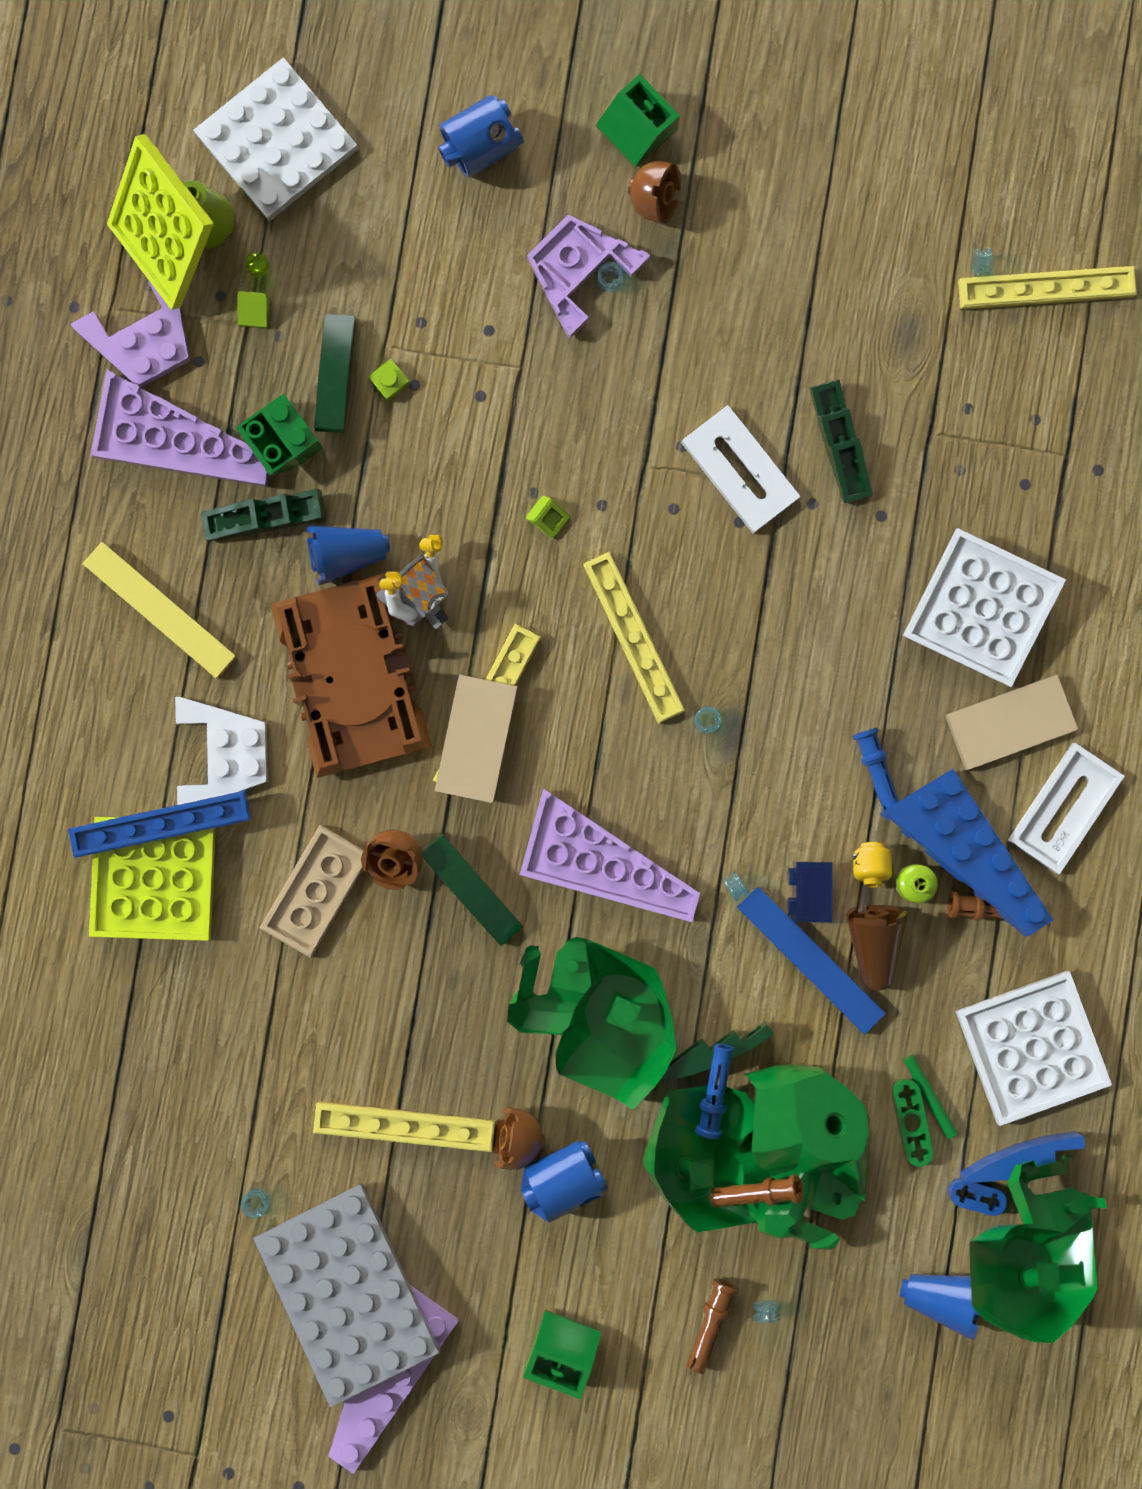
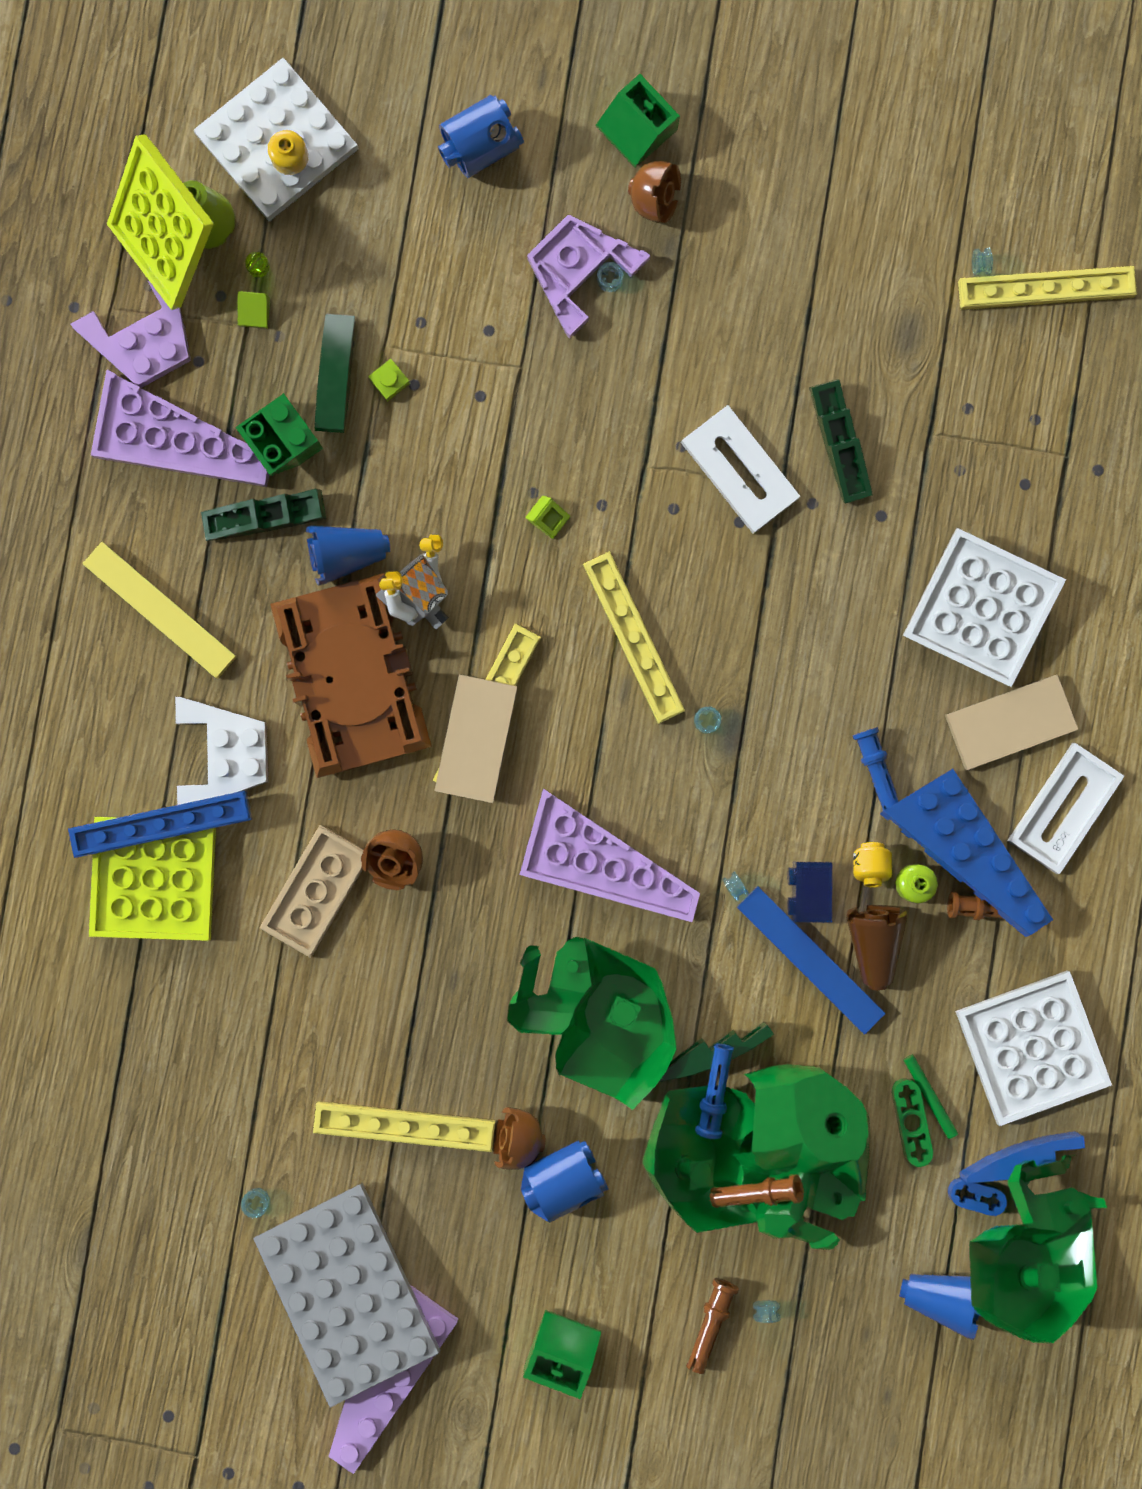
dark green slope [422,834,523,946] -> none
none -> yellow head [268,130,308,175]

